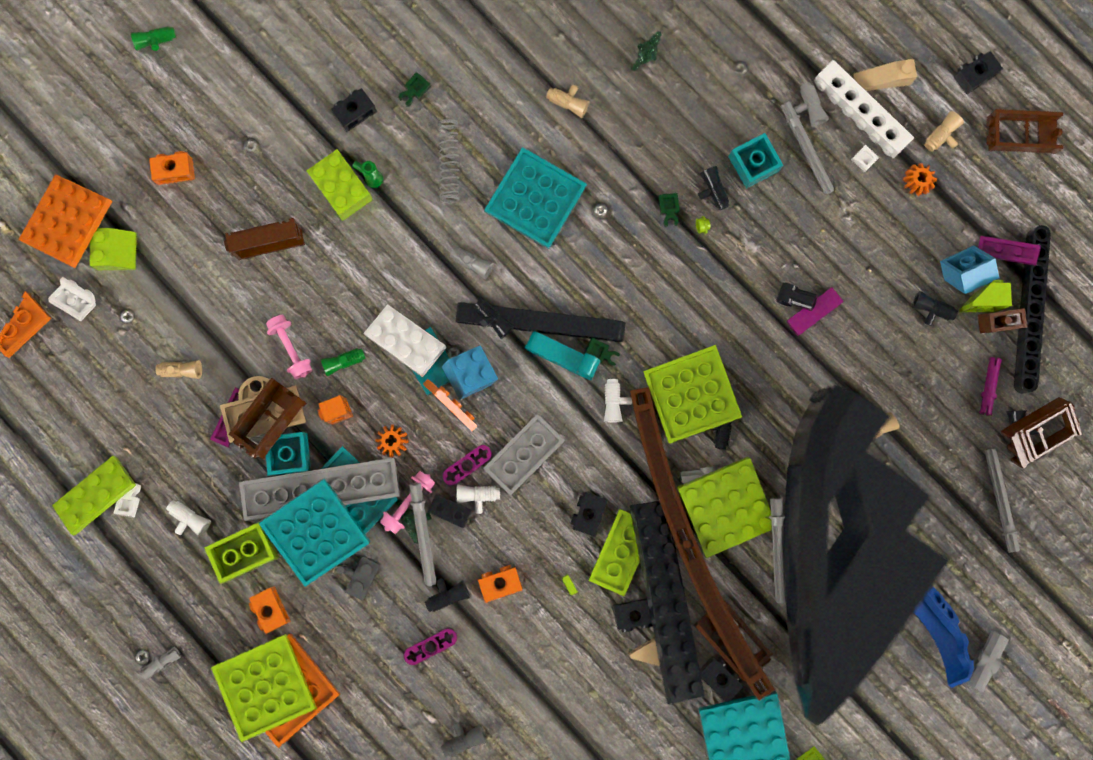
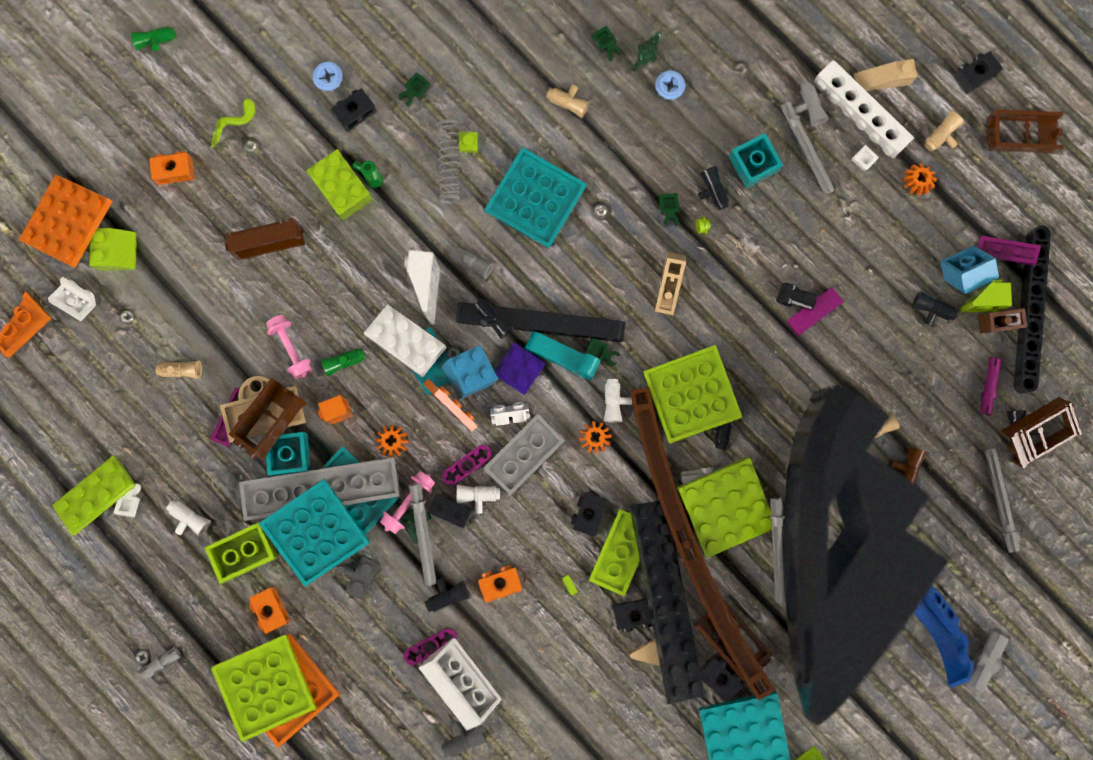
none -> lime piece [210,99,256,148]
none -> light blue gear [313,62,343,92]
none -> white slope [405,250,440,325]
none -> white slope [419,638,502,730]
none -> lime plate [459,132,478,153]
none -> white hinge [490,402,530,426]
none -> dark purple plate [494,342,546,395]
none -> orange gear [579,421,612,454]
none -> dark green plate [591,25,621,61]
none -> light blue gear [655,71,685,100]
none -> tan slope [655,252,686,315]
none -> reddish brown piece [891,447,927,484]

